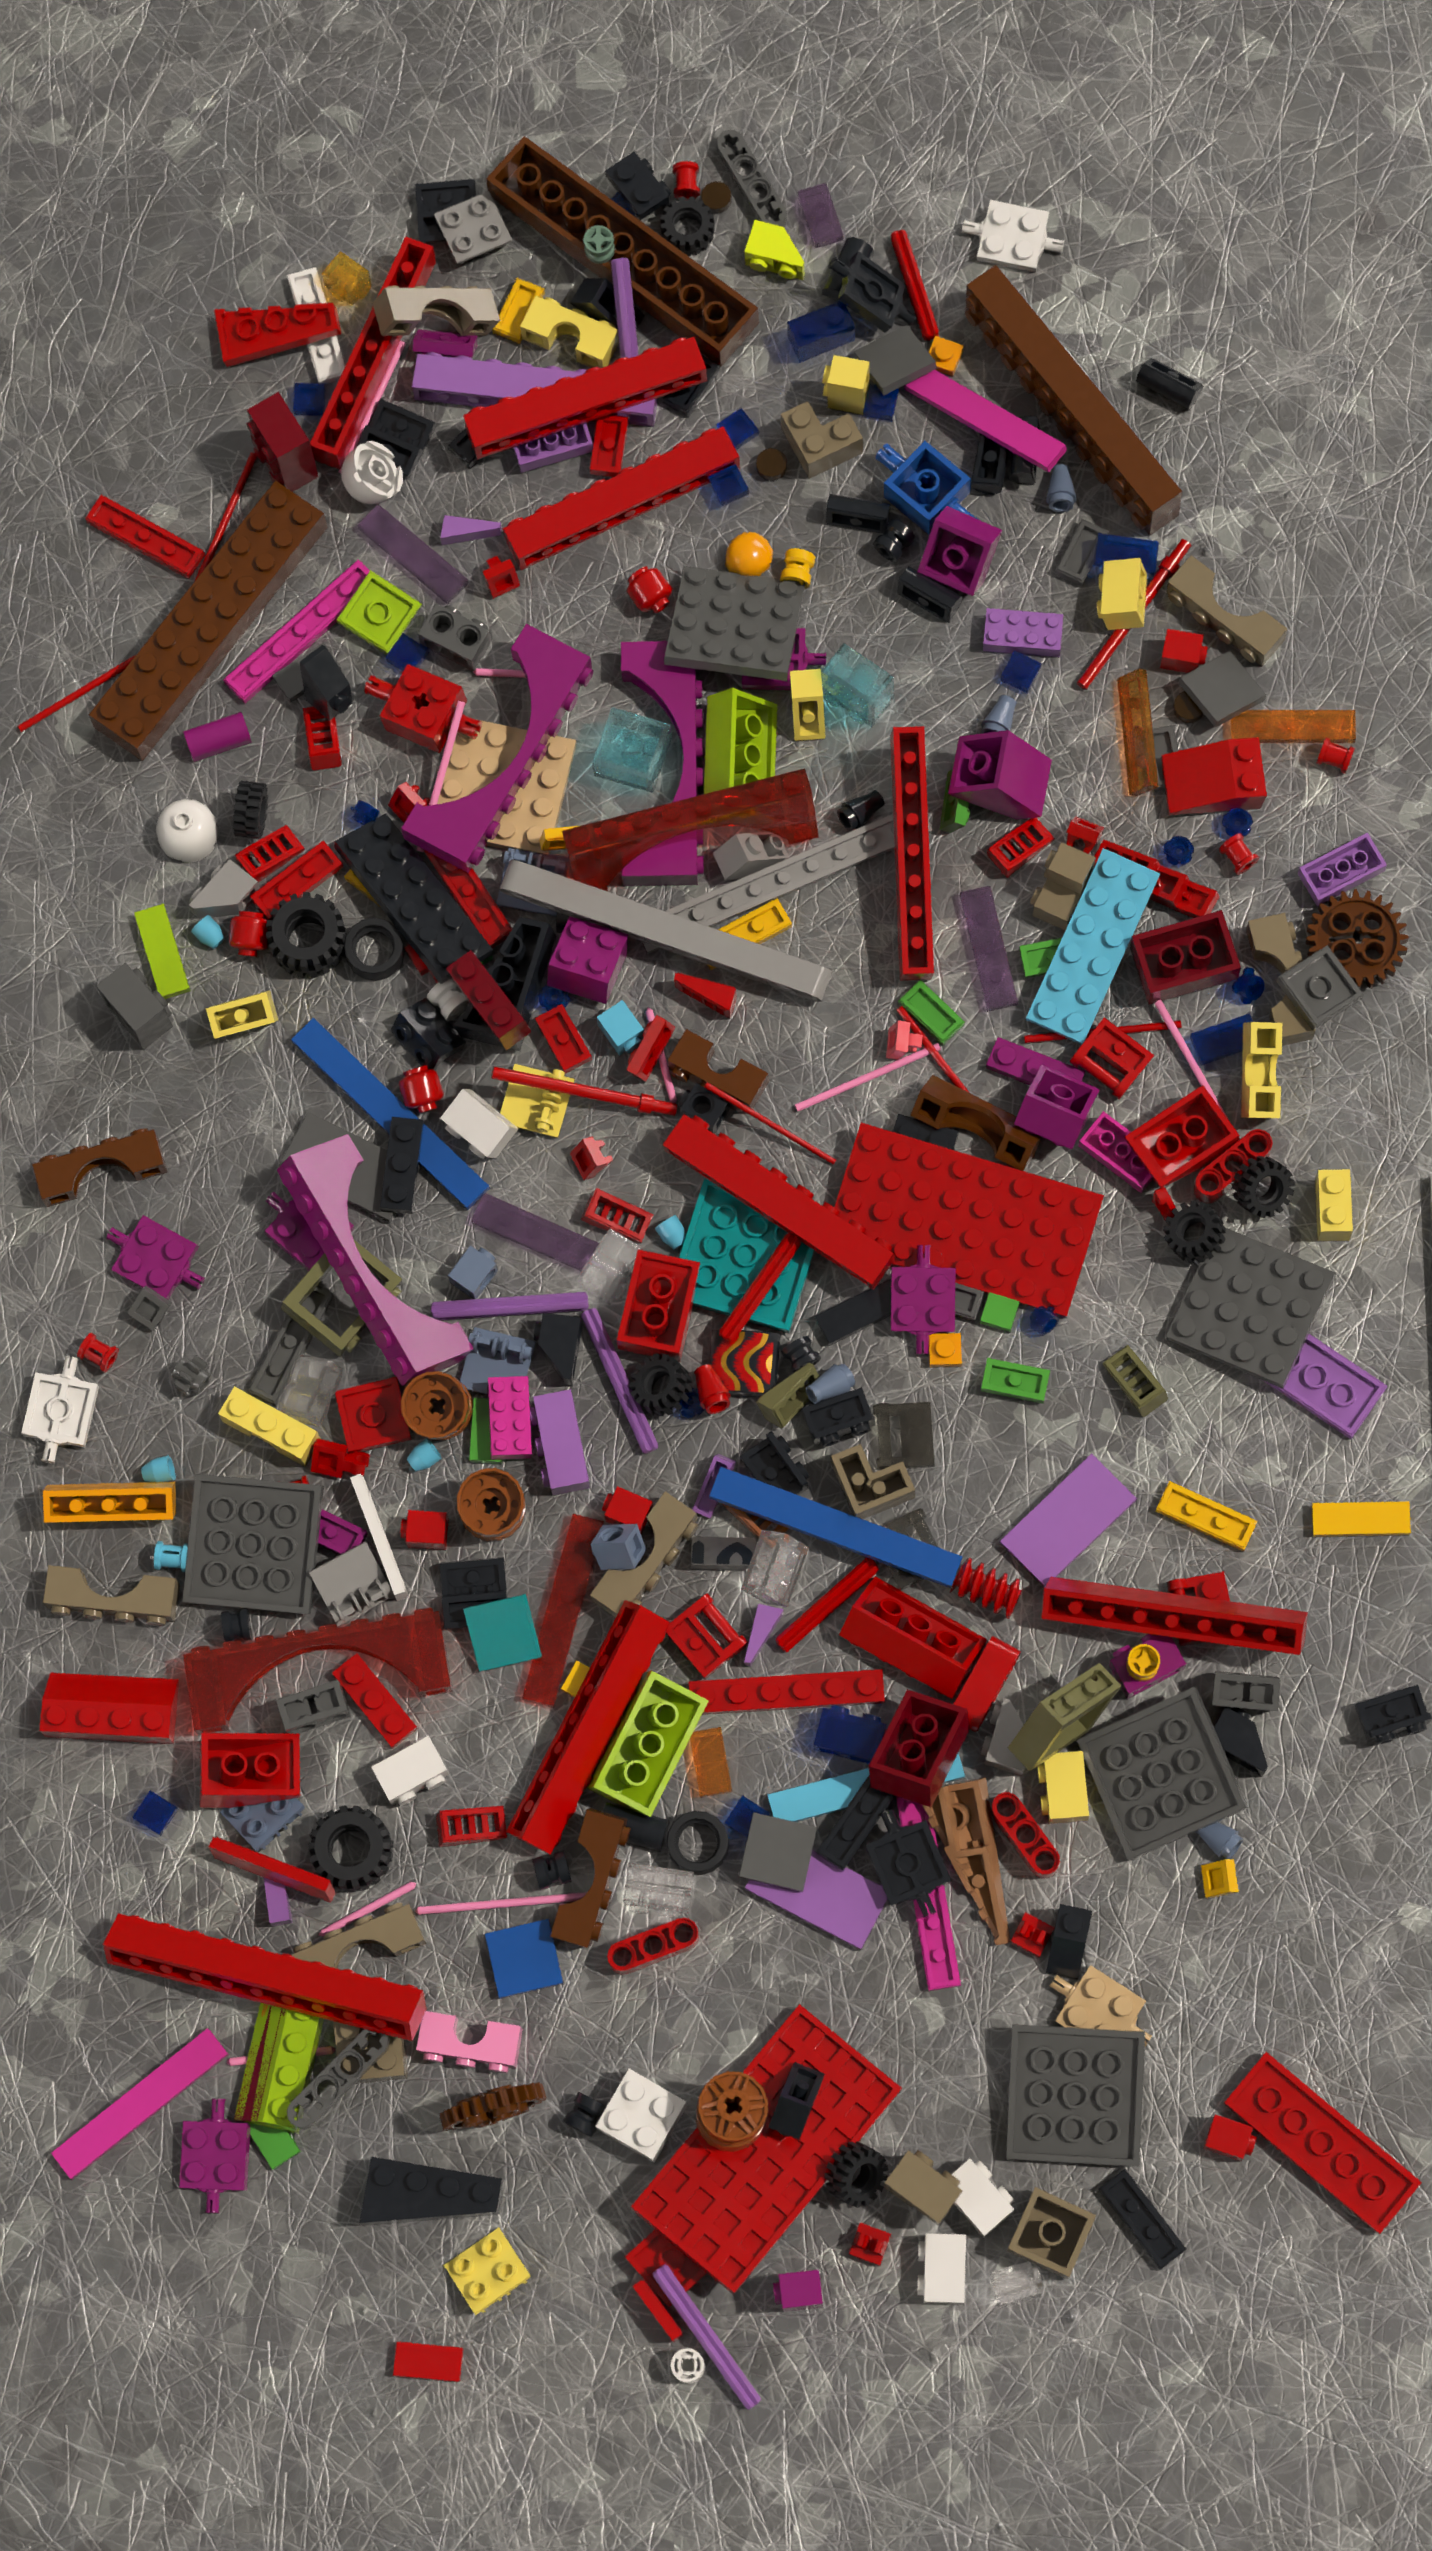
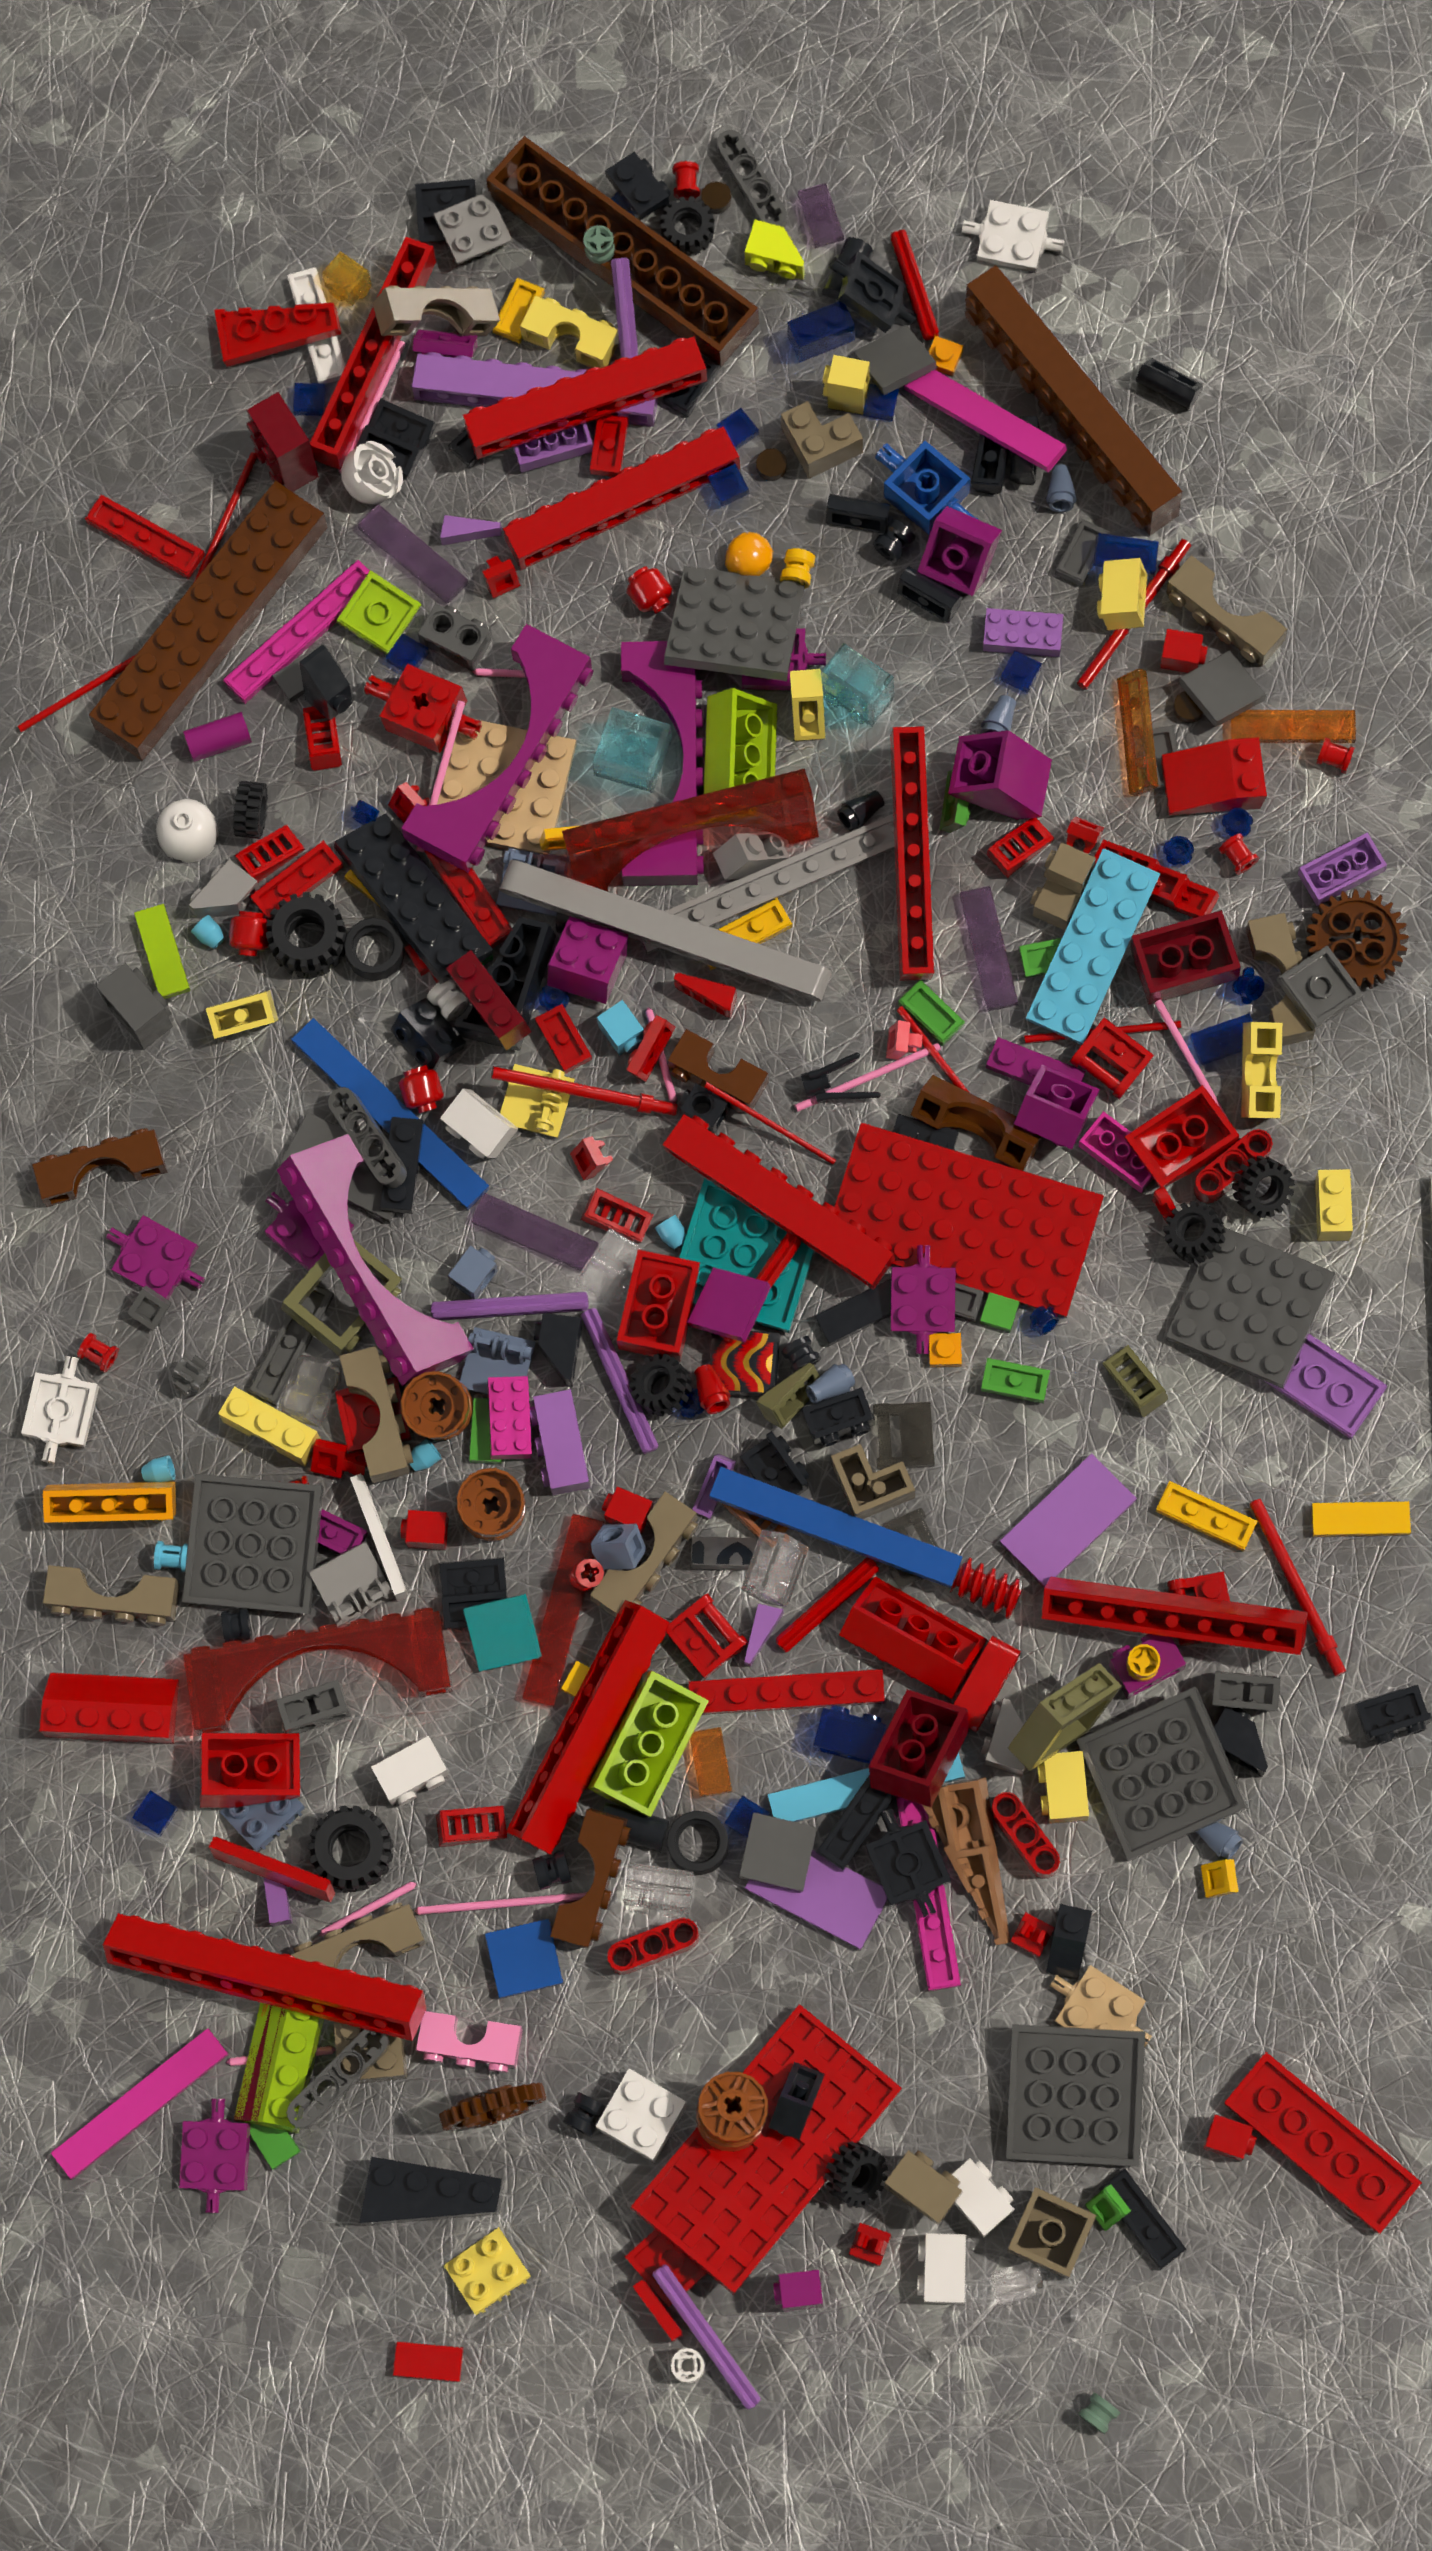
red plate [332,1653,418,1749] -> none
black slope [570,278,645,335] -> none
none -> dark grey beam [328,1087,407,1188]
none -> dark tan arch [339,1346,414,1483]
none -> red bush [569,1559,604,1591]
none -> magenta tile [687,1267,771,1342]
none -> black plant [801,1052,881,1102]
none -> sand green wheel [1078,2392,1120,2435]
none -> bright green tile [1085,2184,1131,2231]
none -> red bar [1249,1498,1347,1677]

